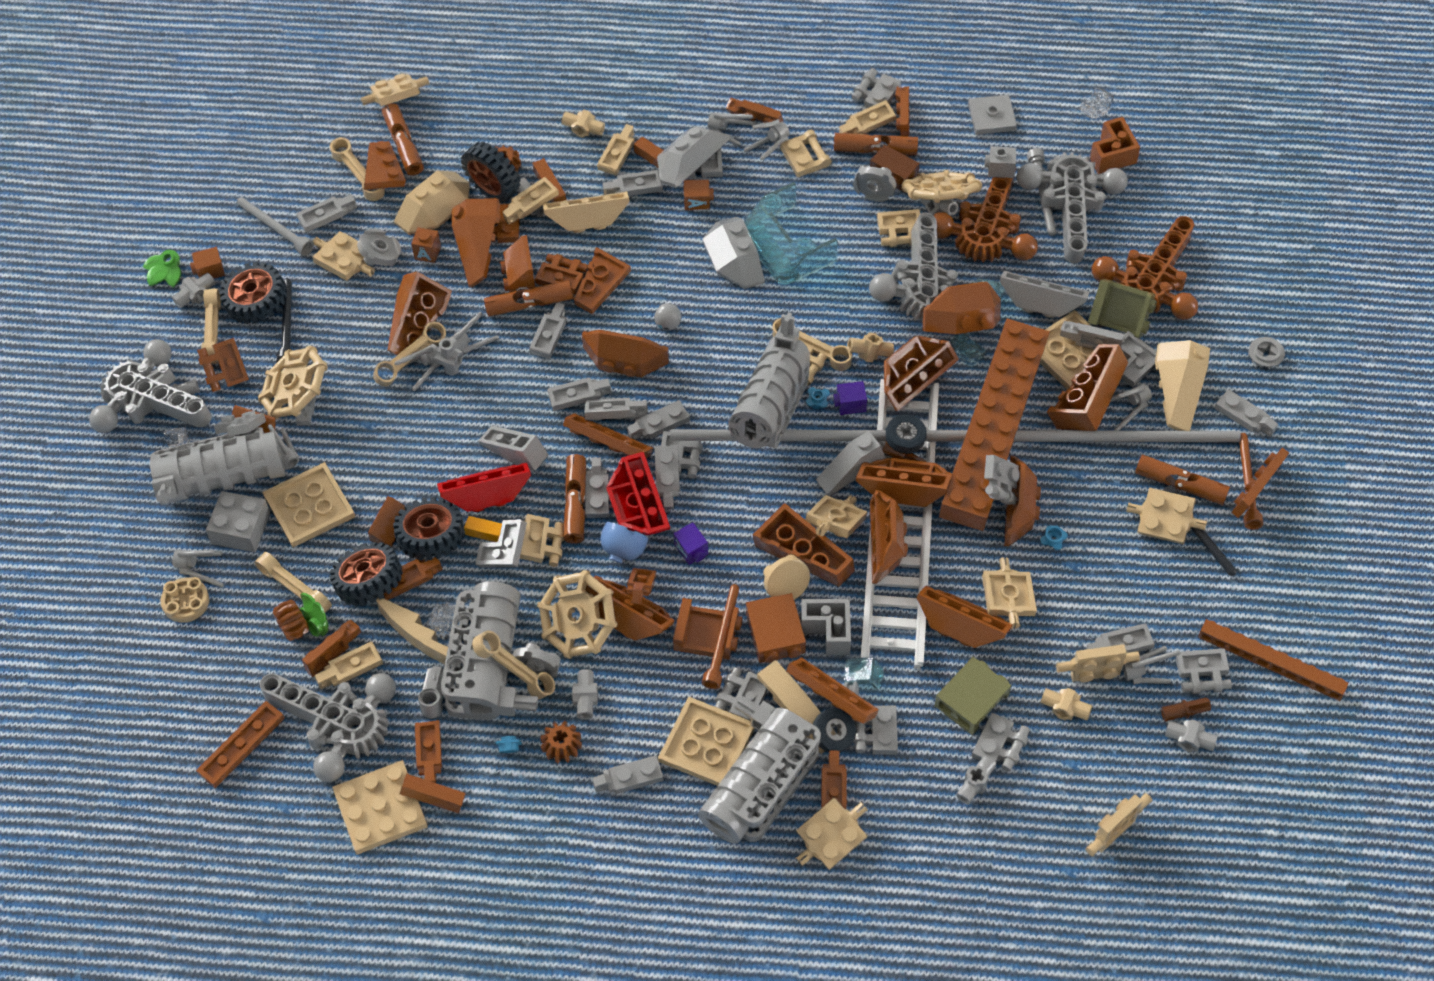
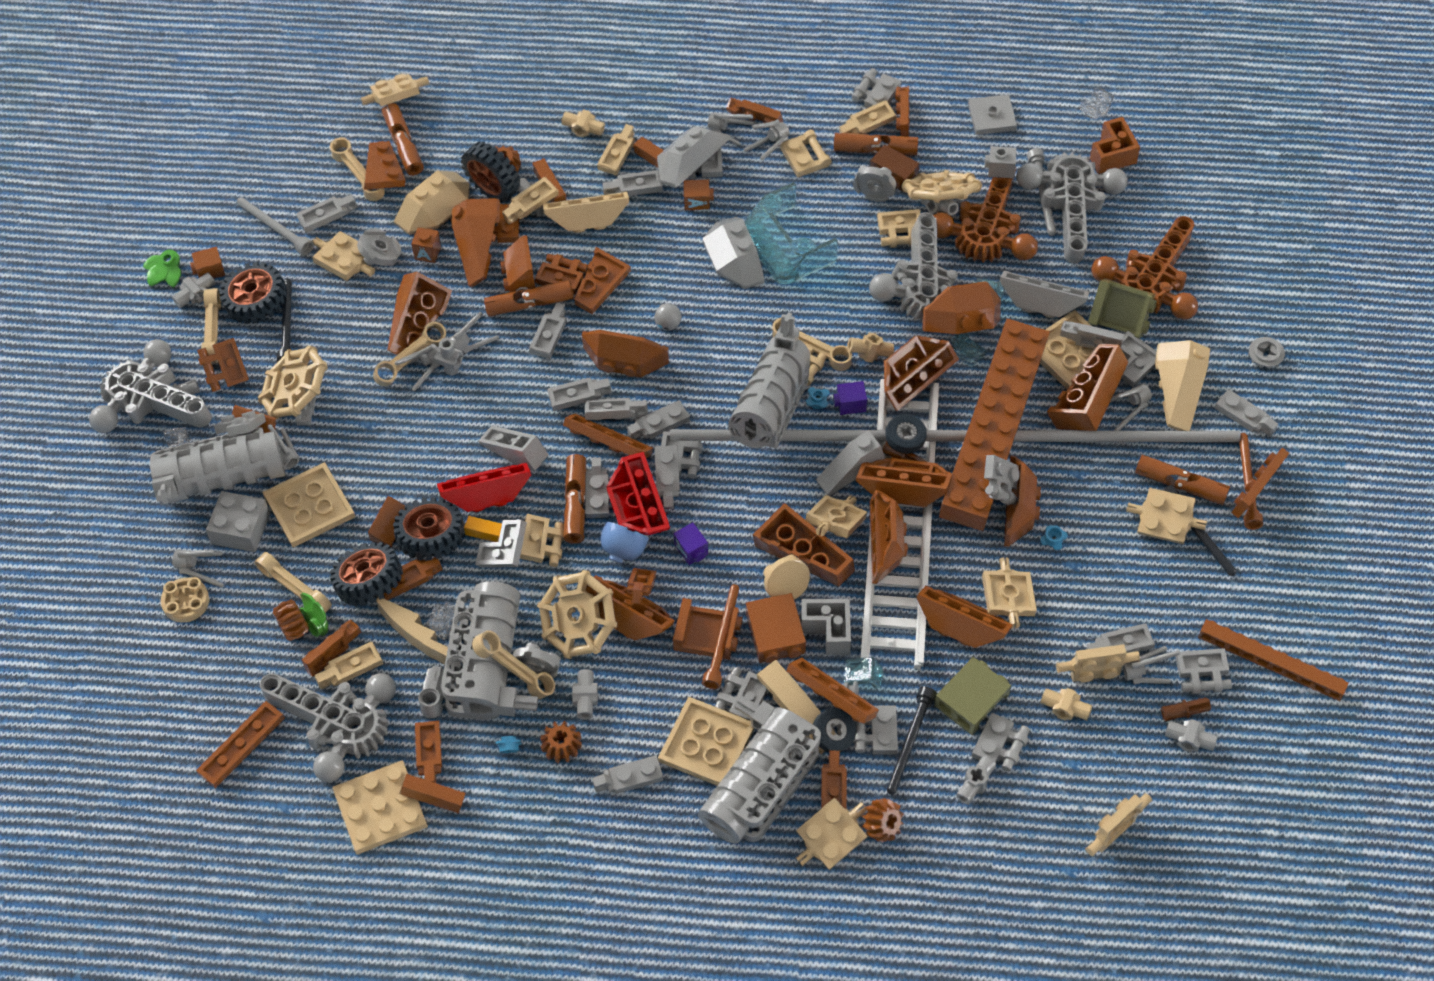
none -> dark orange gear [862,798,904,842]
none -> black piece [887,686,938,795]

